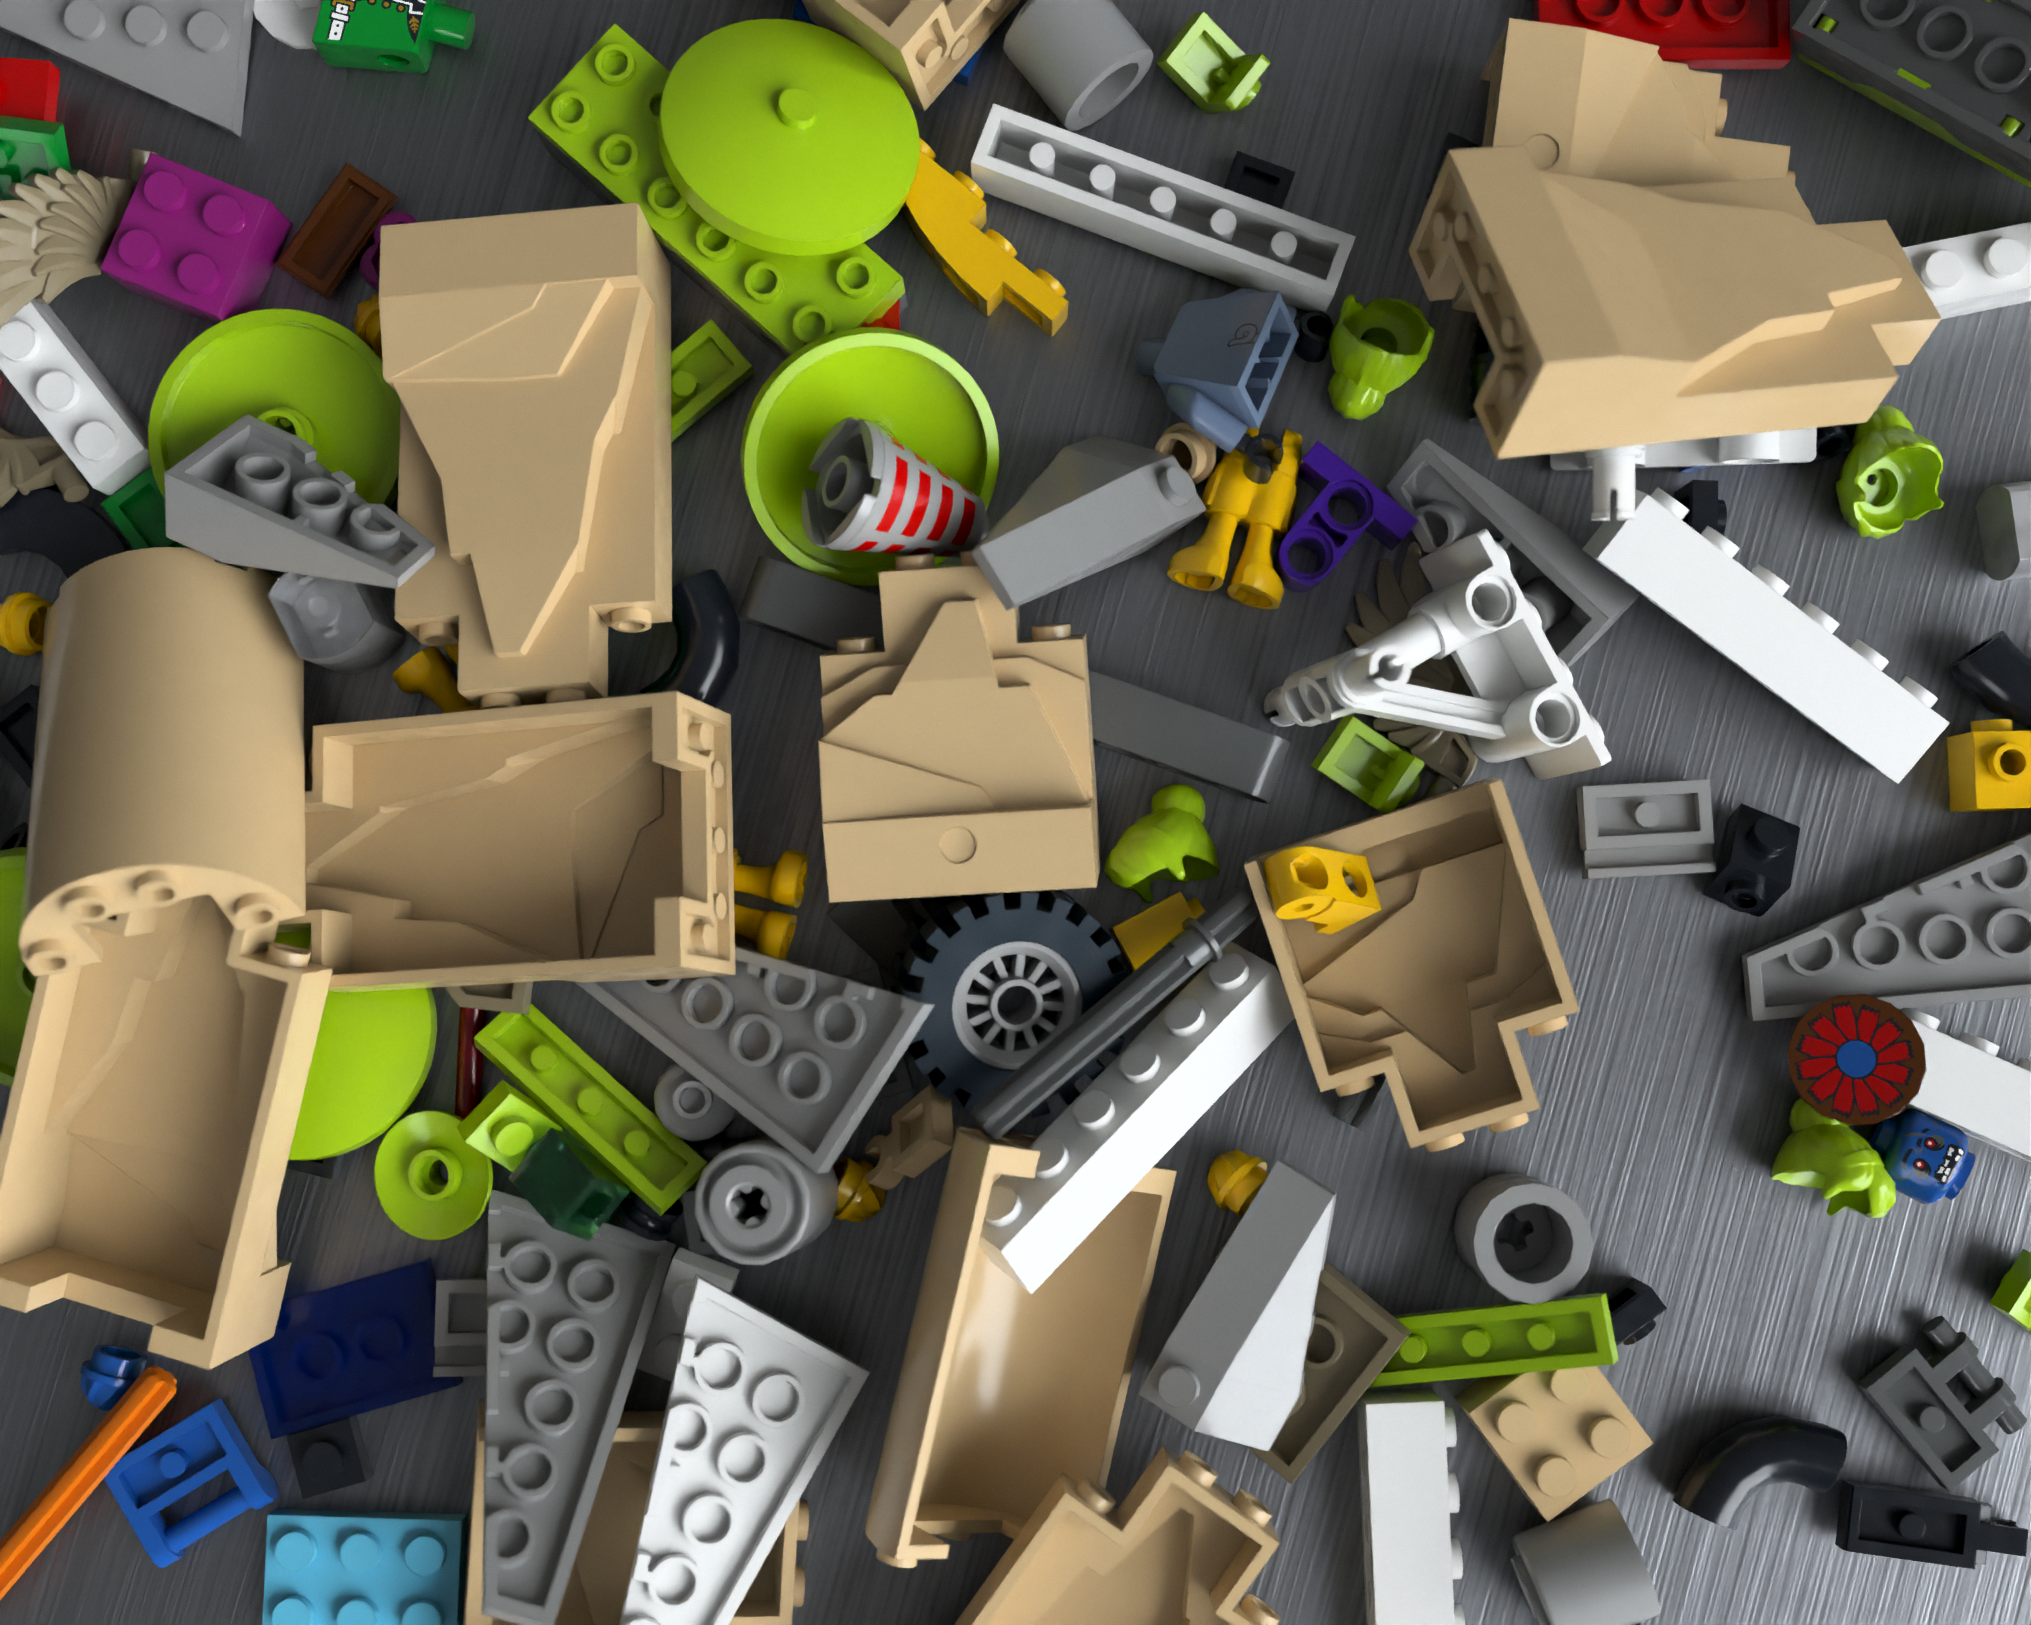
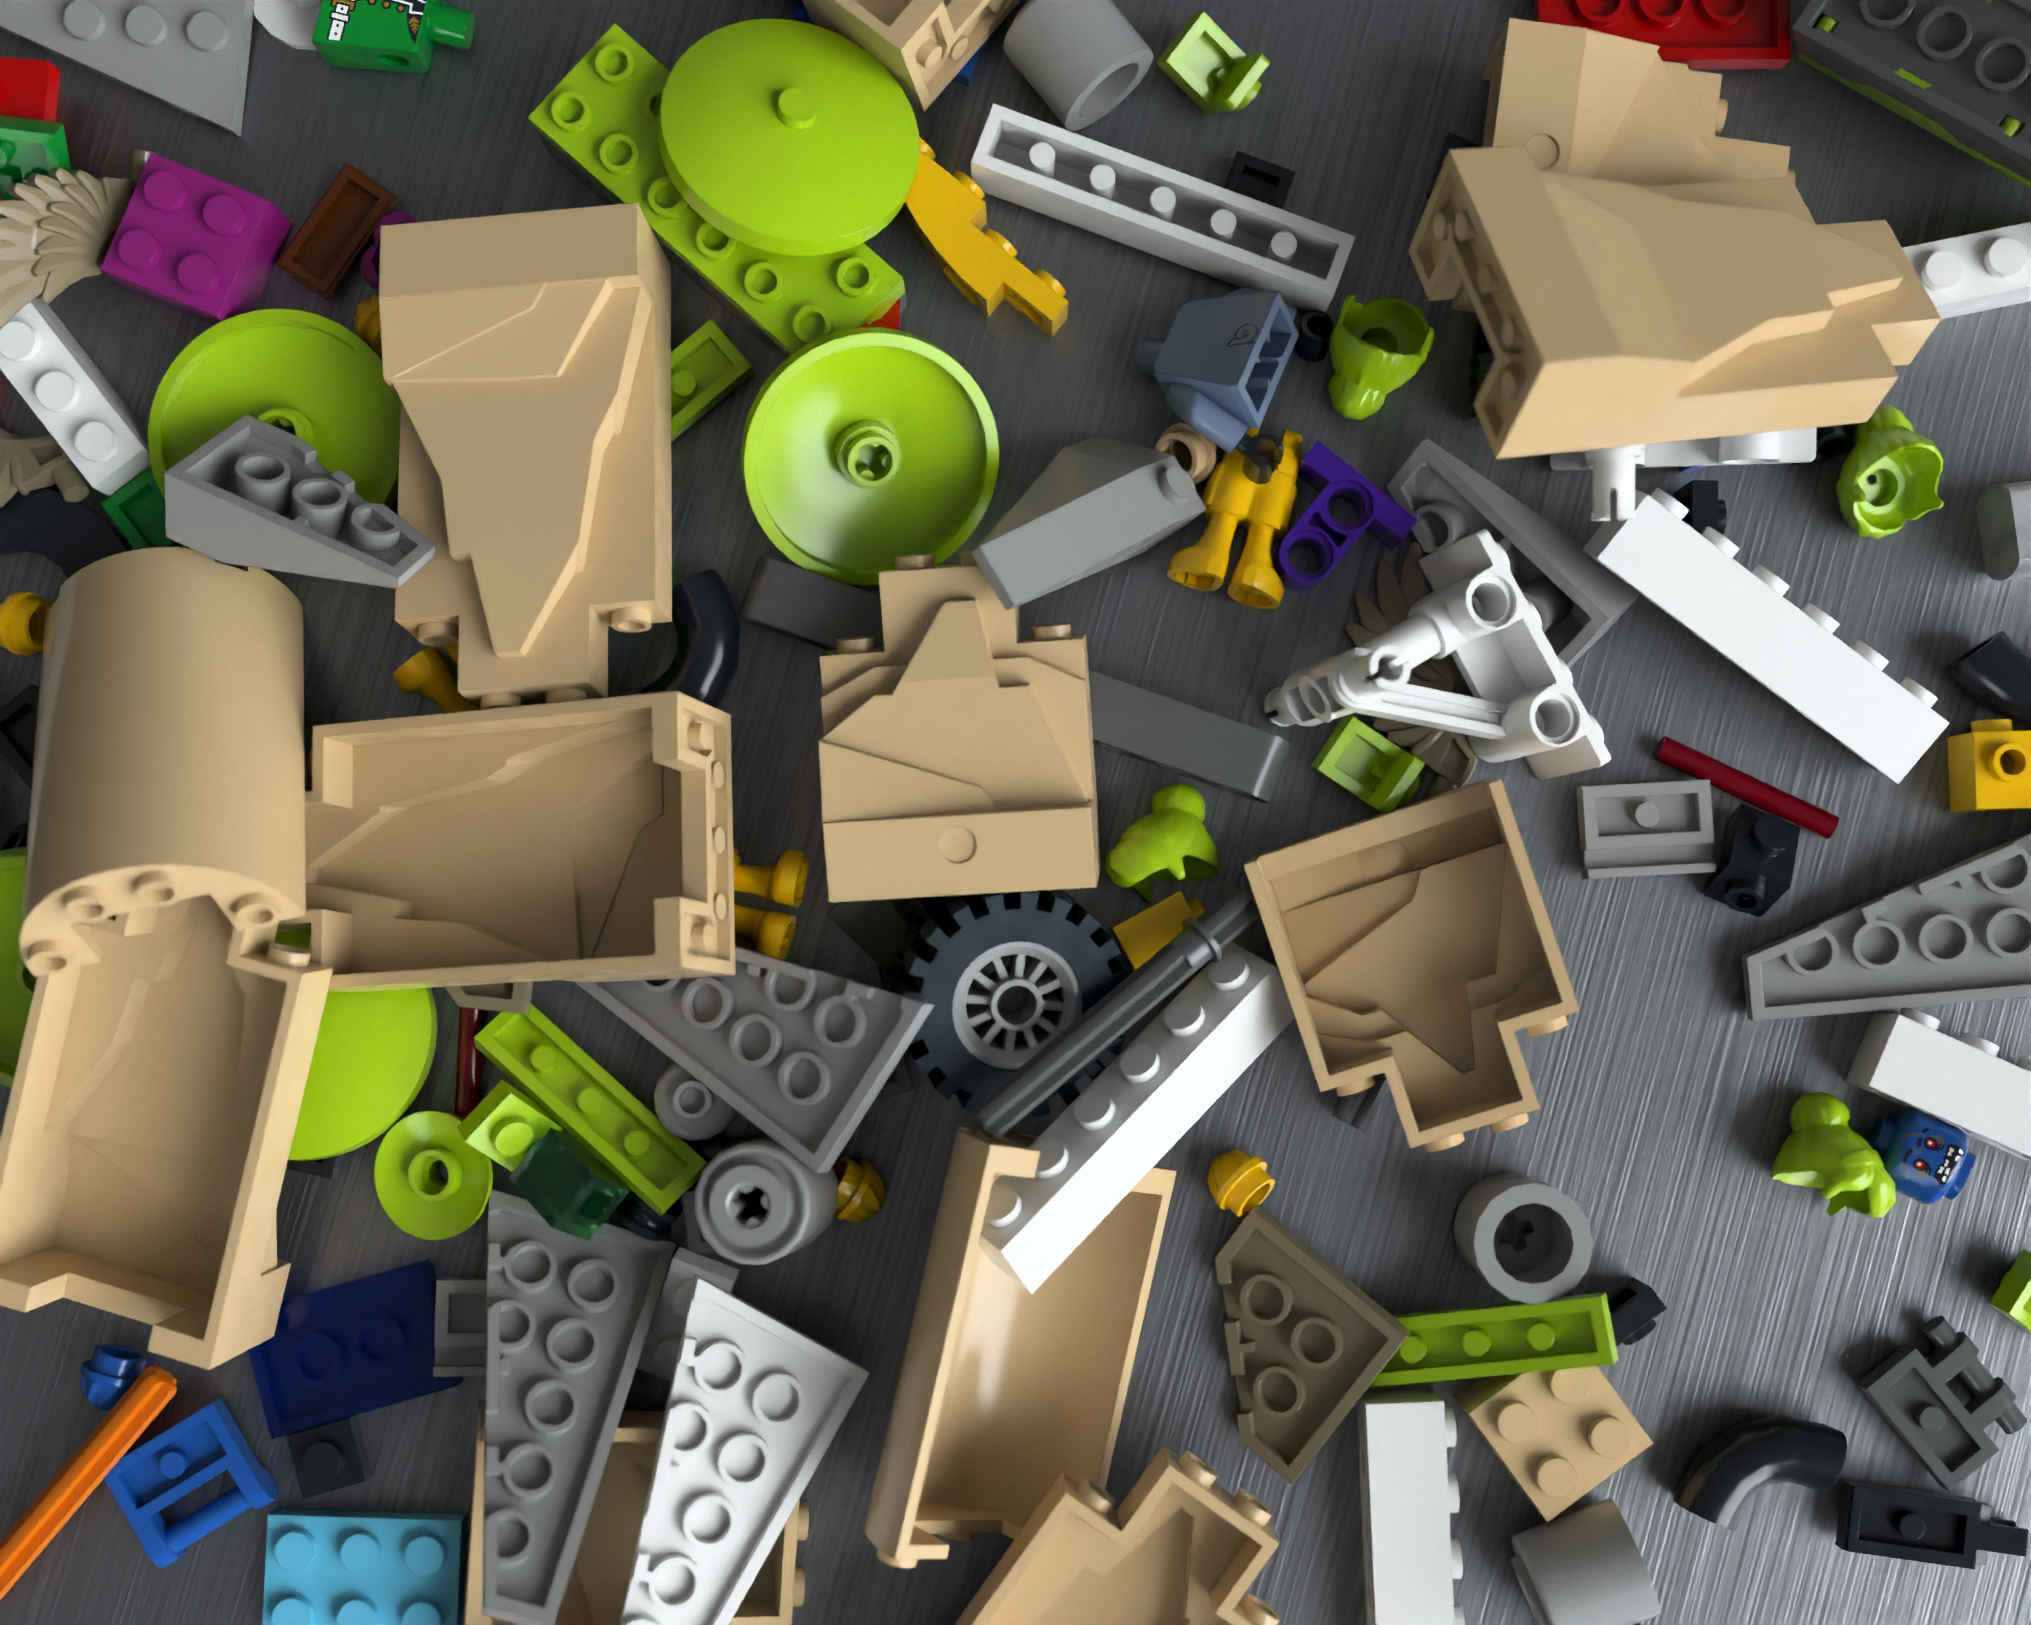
clear piece [268,572,406,673] -> none
light grey cone [801,417,989,558] -> none
tan plate [865,1084,955,1190] -> none
light grey wedge [1139,1159,1337,1451] -> none
yellow leg [1262,846,1382,935] -> none
tile [1787,994,1926,1125] -> none
none -> dark red bar [1653,736,1839,839]

